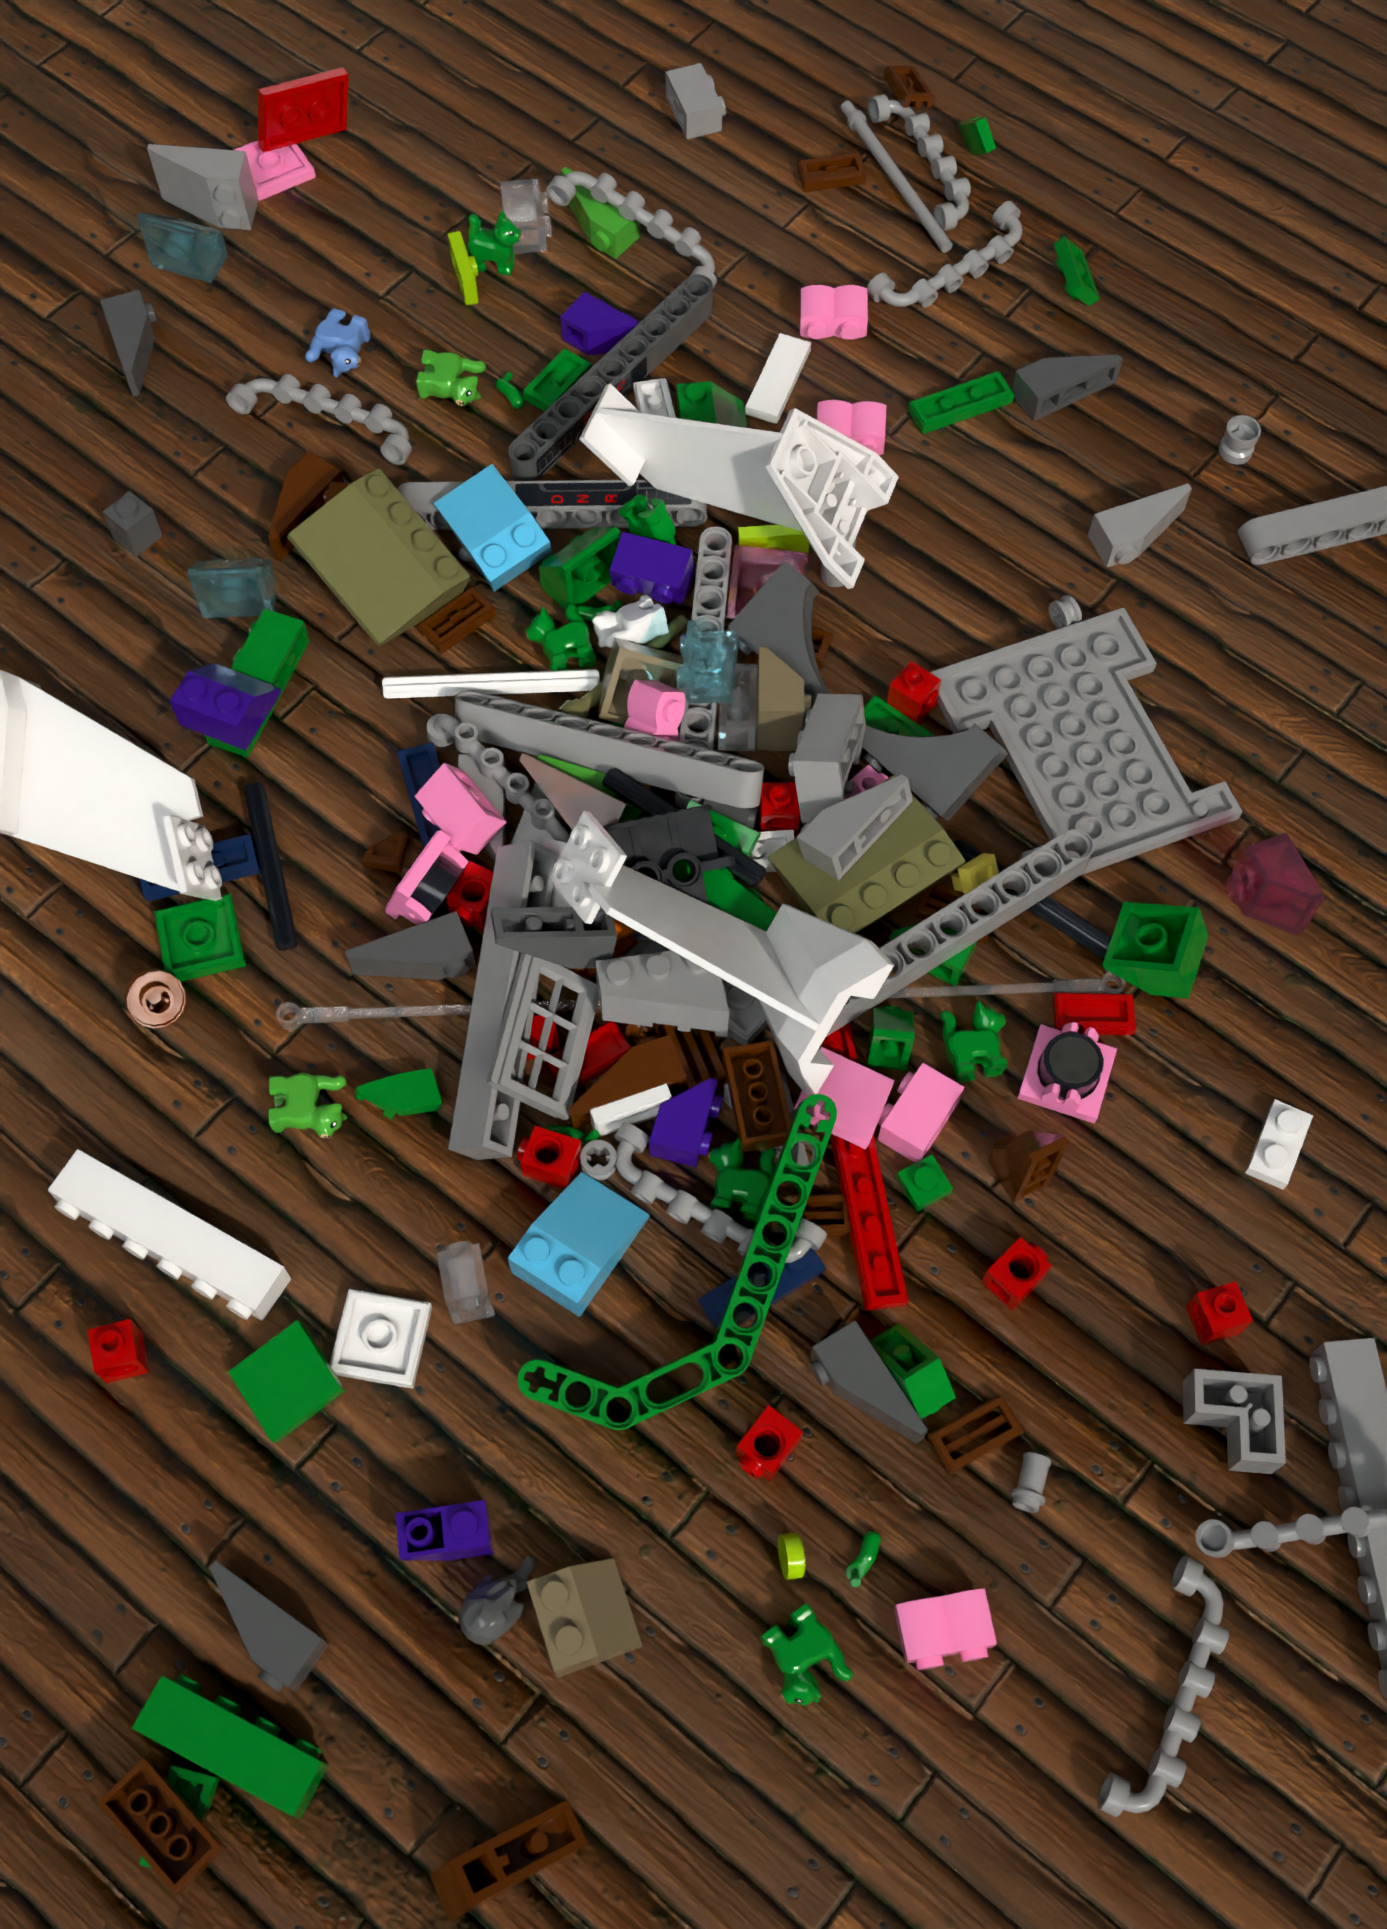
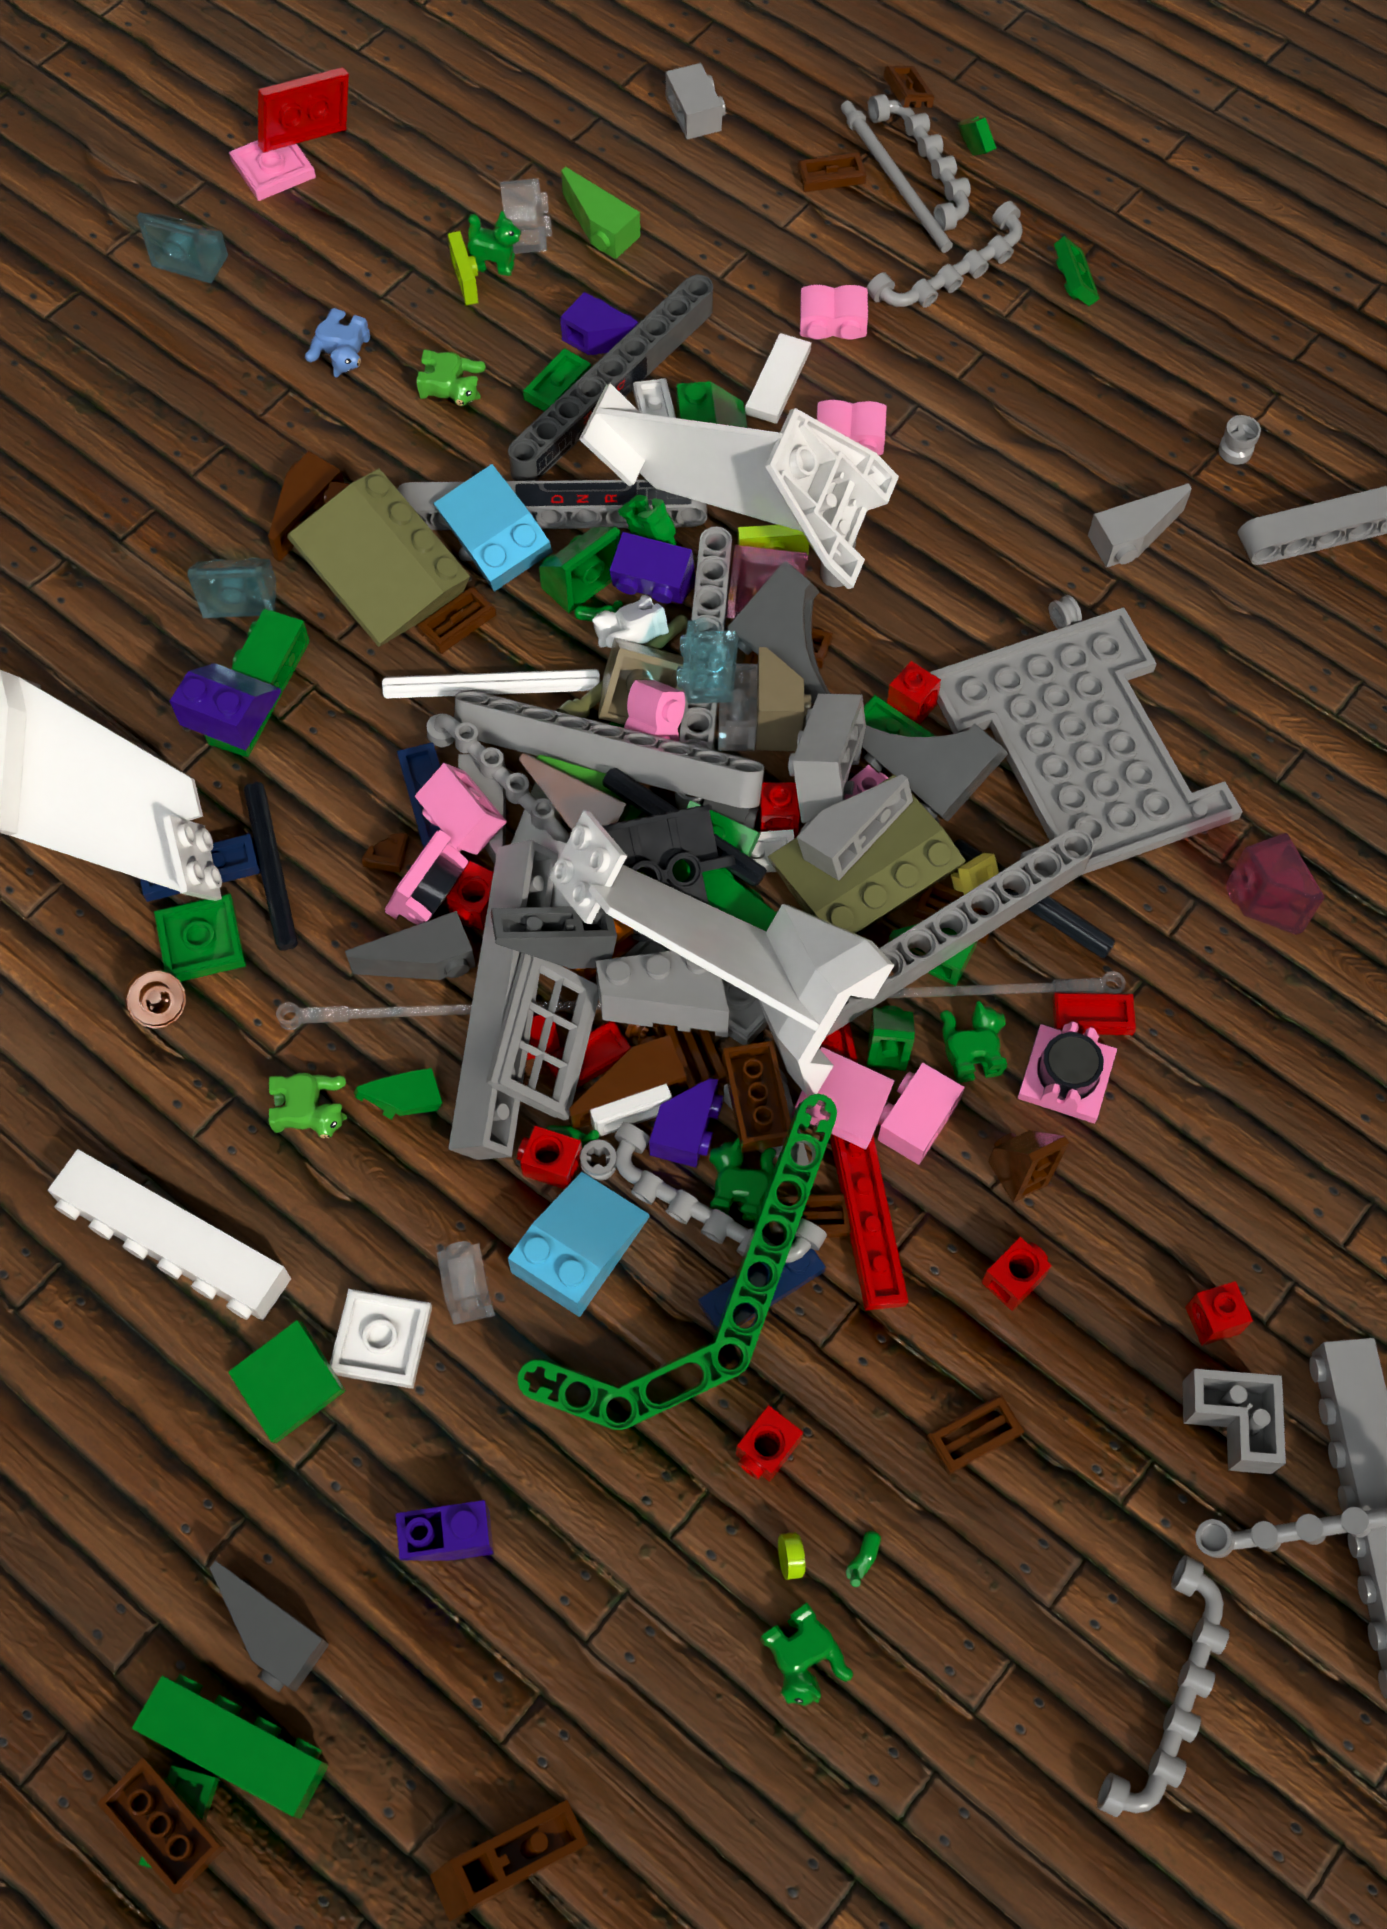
red brick [87,1319,149,1383] -> none
dark grey slope [100,290,157,397] -> none
dark grey brick [103,491,163,557] -> none
light grey slope [147,144,258,230] -> none
light grey bar [226,374,412,465] -> none
dark grey piece [459,1556,536,1645] -> none
green piece [496,372,525,409] -> none
green animal [525,604,596,671] -> none
dark tan slope [527,1558,643,1678] -> none
light grey bar [546,171,717,288] -> none
dark grey slope [808,1321,928,1444] -> none
green slope [869,1323,956,1420] -> none
bright pink brick [894,1588,997,1670] -> none
green plate [896,1155,953,1212] -> none
green tile [907,371,1014,435] -> none
light grey pin [1011,1452,1051,1513] -> none
dark grey slope [1012,355,1123,422] -> none
green slope [1102,902,1209,999] -> none
white plate [1245,1099,1313,1190] -> none

